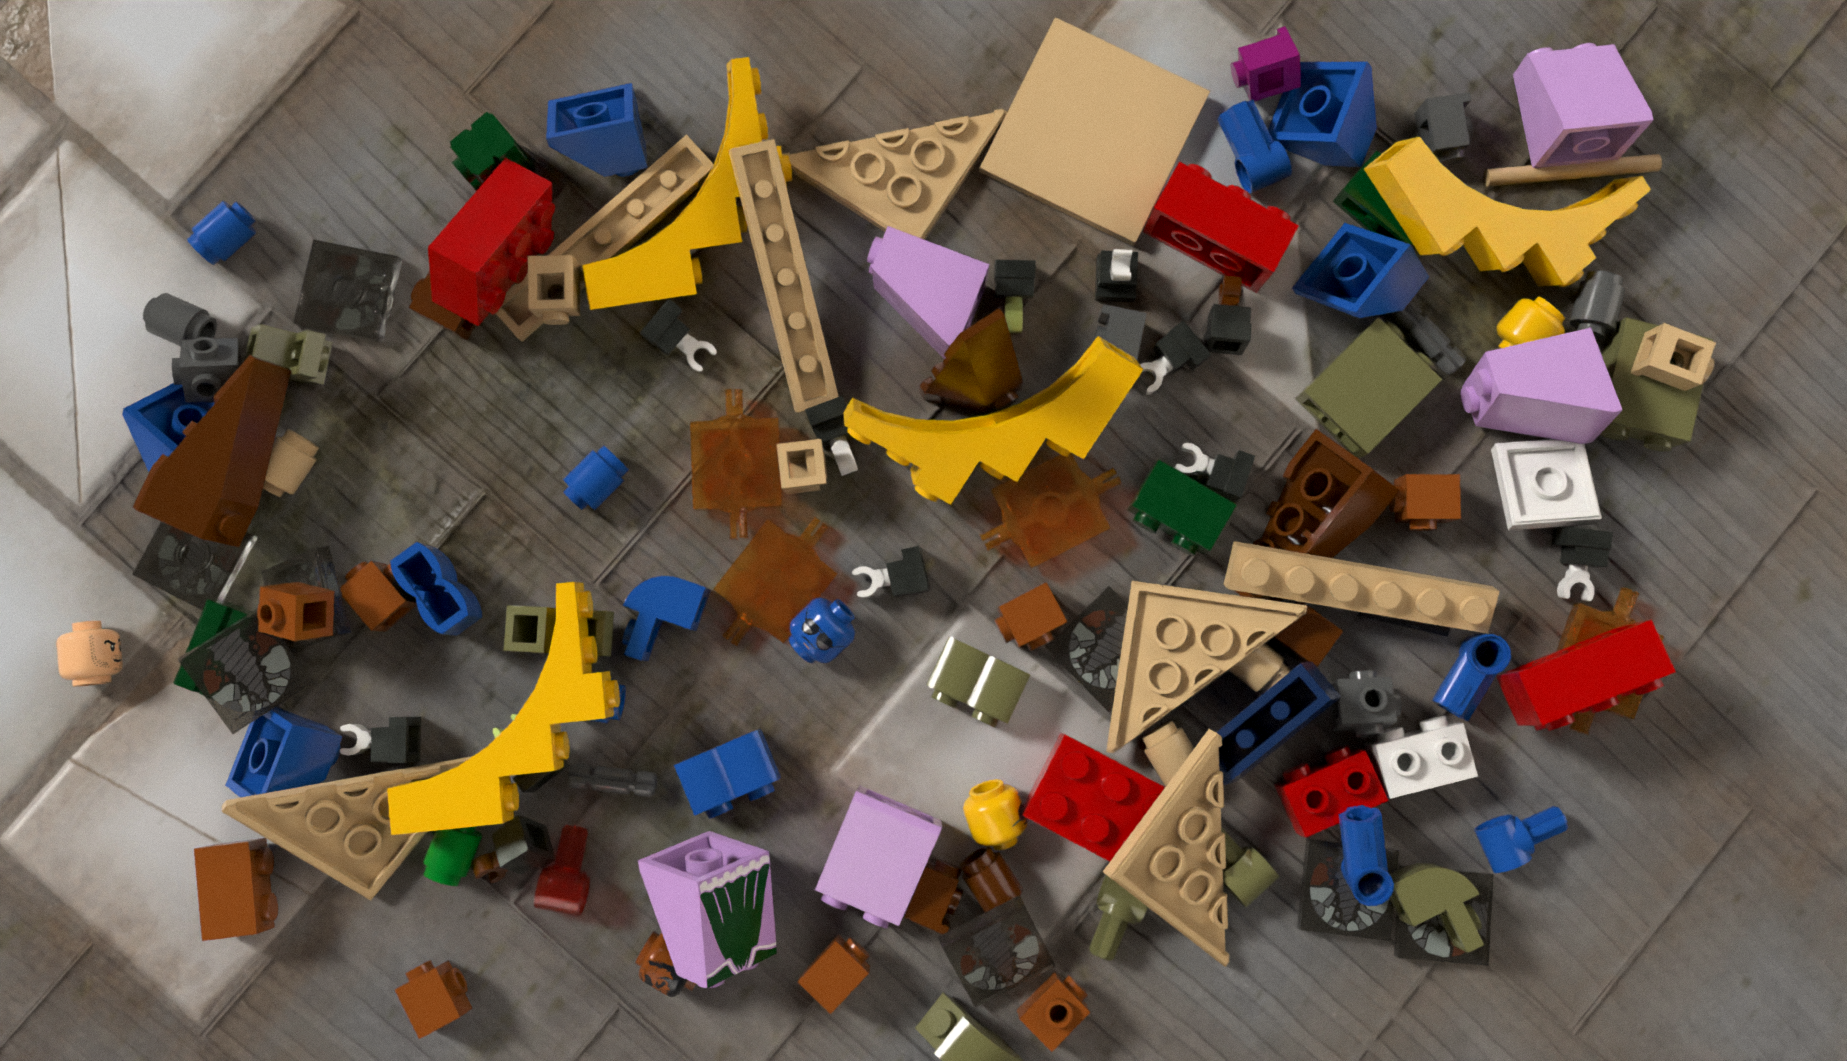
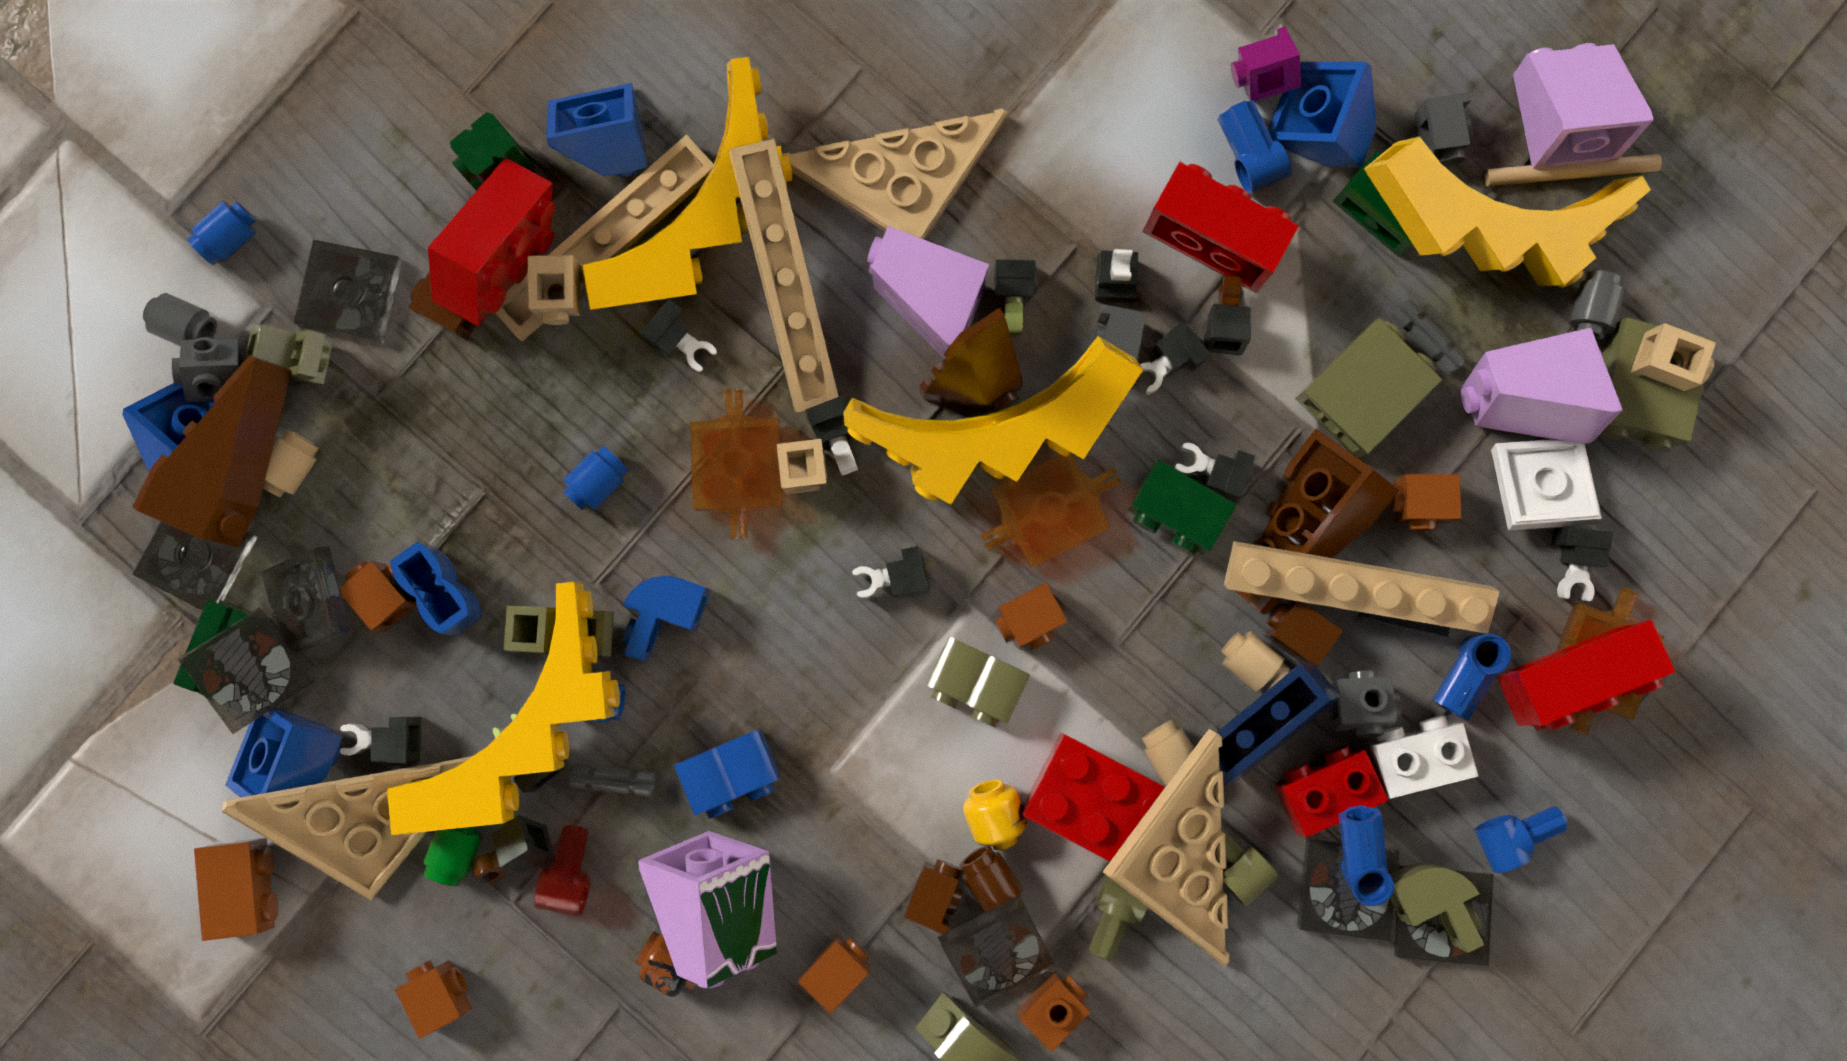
light nougat head [56,621,123,687] -> none
dark orange brick [257,582,335,641] -> none
clear orange plate [713,516,838,647] -> none
blue head [789,598,855,663] -> none
lavender slope [815,785,942,928] -> none
tan tile [979,17,1210,246] -> none
tile [1045,586,1128,712] -> none
tan tile [1106,581,1307,753] -> none
blue slope [1292,223,1429,318] -> none
yellow head [1496,296,1565,349] -> none

